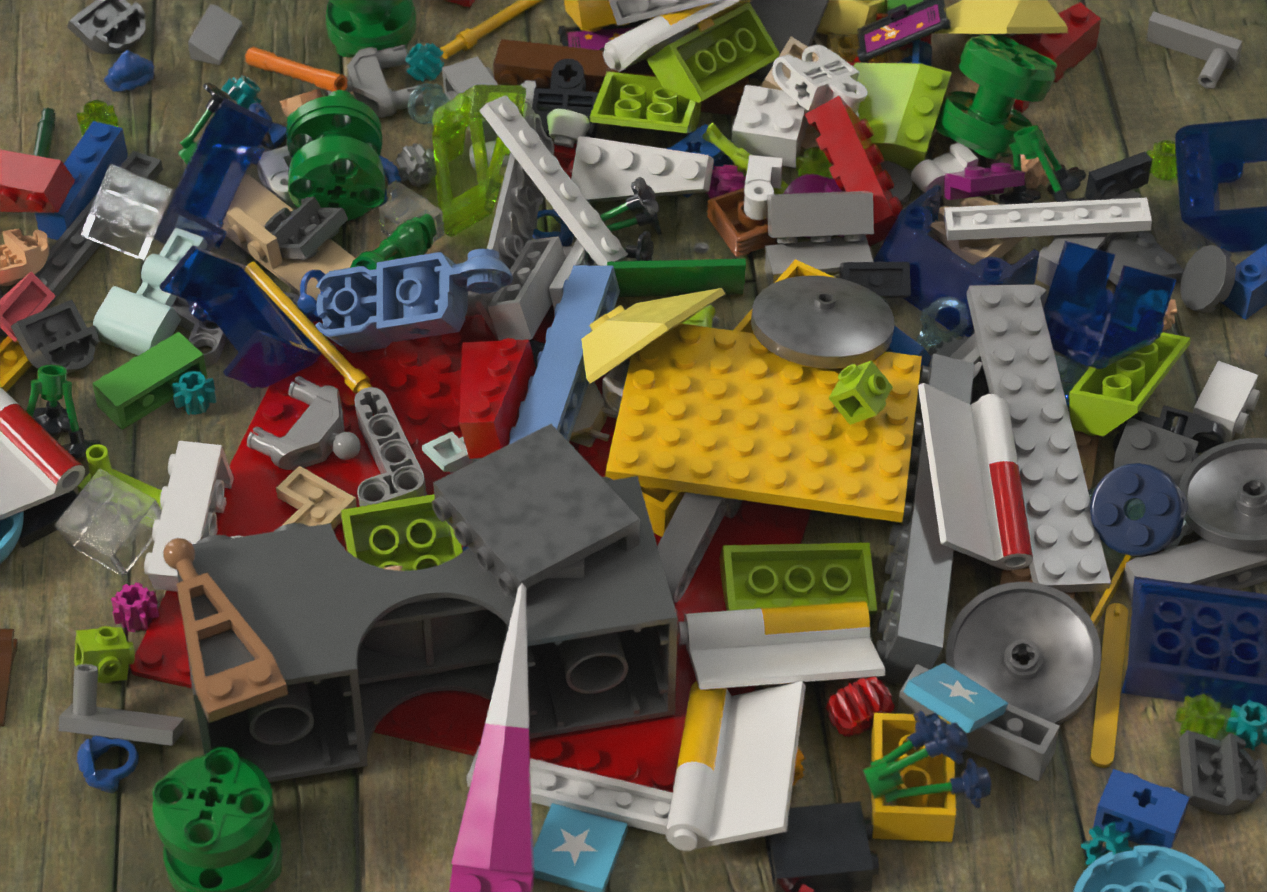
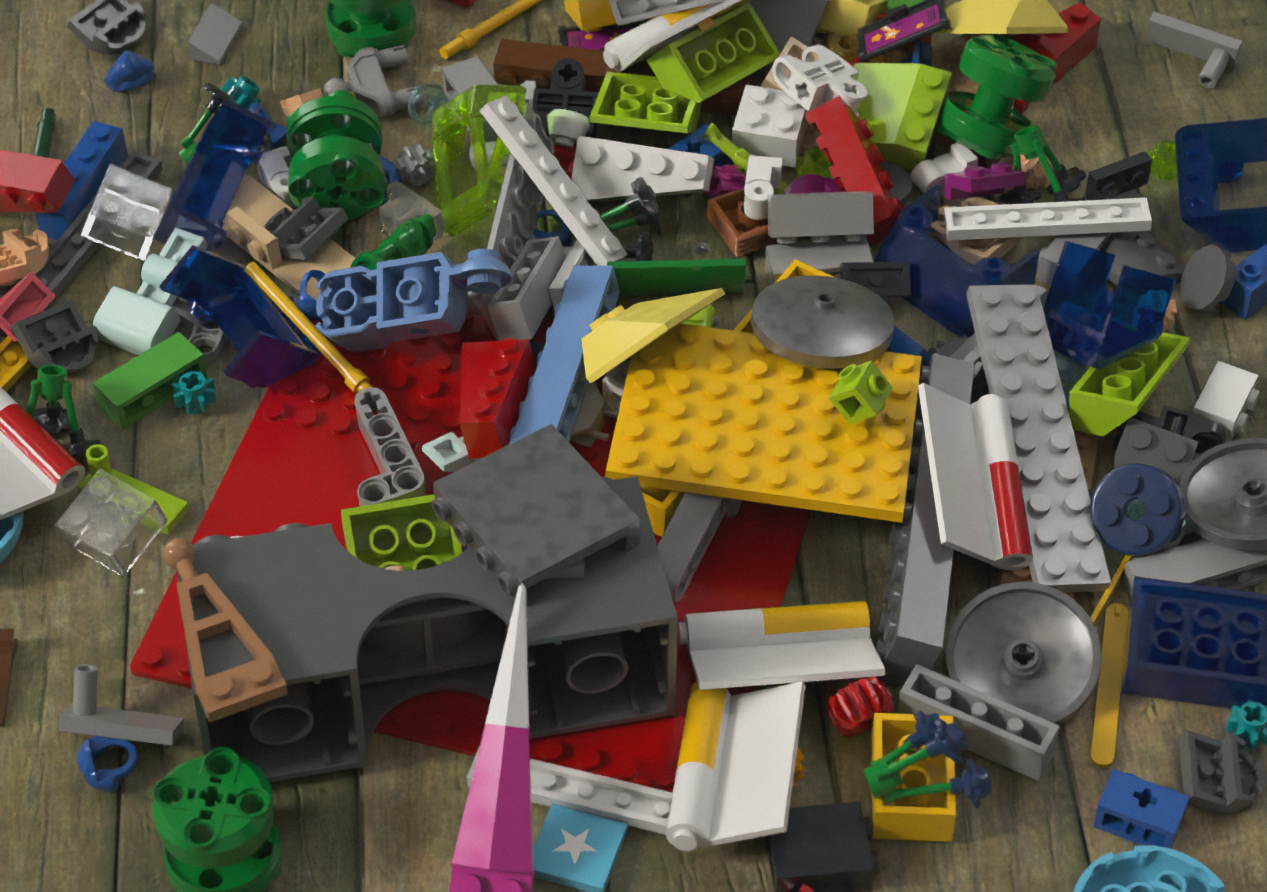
black plate [5,490,87,548] -> none
lime brick [74,626,135,683] -> none
clear neon green gear [77,100,119,135] -> none
dark pink gear [111,583,159,632] -> none
white wedge [144,441,234,591] -> none
orange piece [245,47,348,92] -> none
light grey connector [247,376,360,470] -> none
tan plate [276,466,357,530] -> none
teal gear [405,42,445,82] -> none
lime slope [719,542,878,614] -> none
medium azure tile [903,663,1009,733] -> none
clear light blue piece [916,296,969,348] -> none
teal gear [1081,822,1134,865] -> none
clear neon green gear [1175,694,1226,739] -> none

